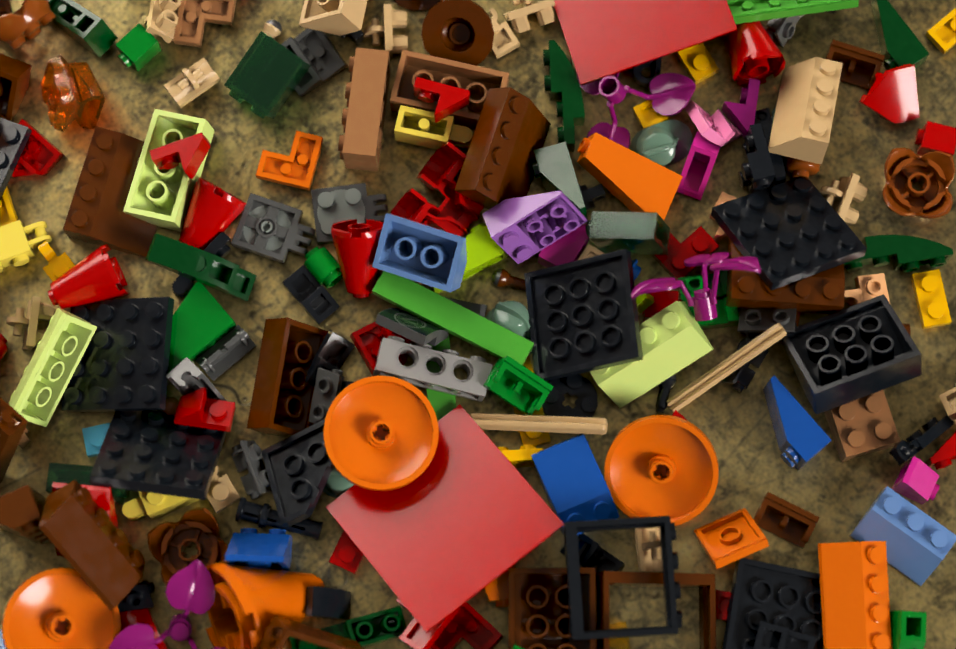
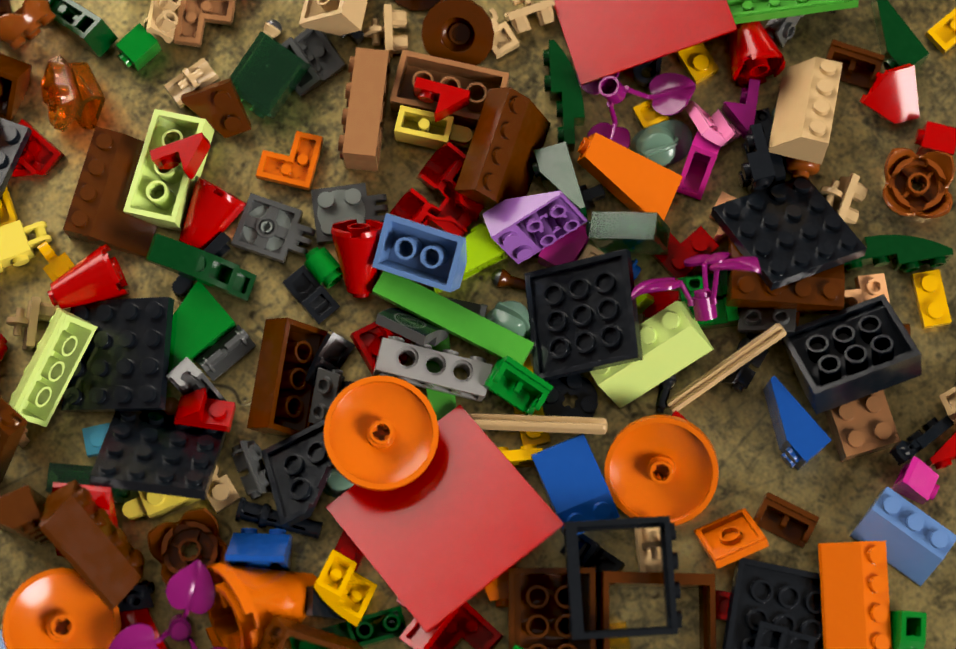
none -> reddish brown wing [181,78,252,138]
none -> yellow slope [313,549,377,627]

